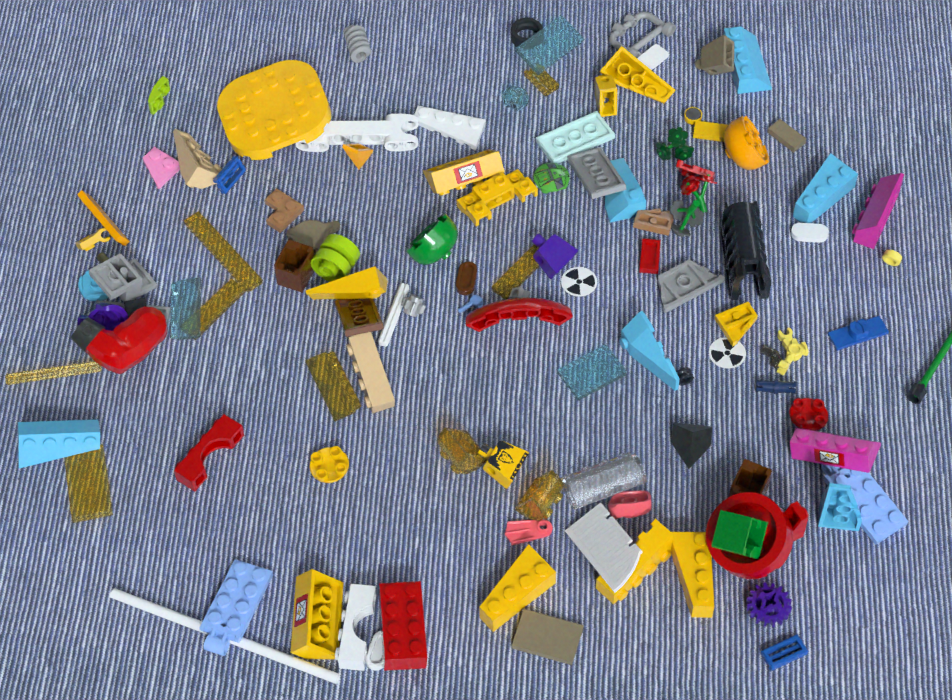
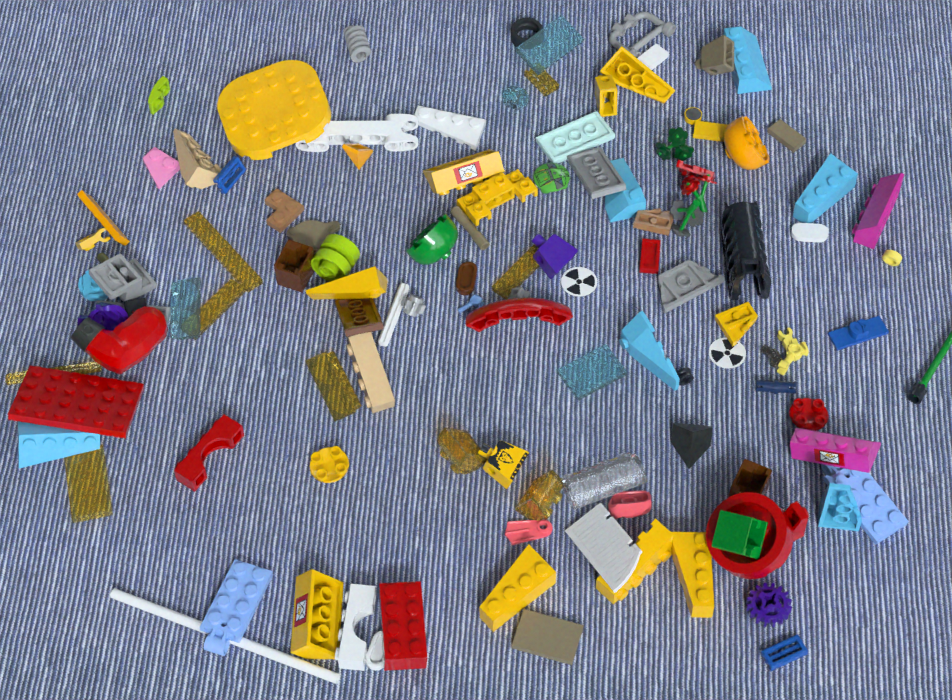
none -> red plate [8,365,144,439]
none -> dark tan piece [450,206,490,250]

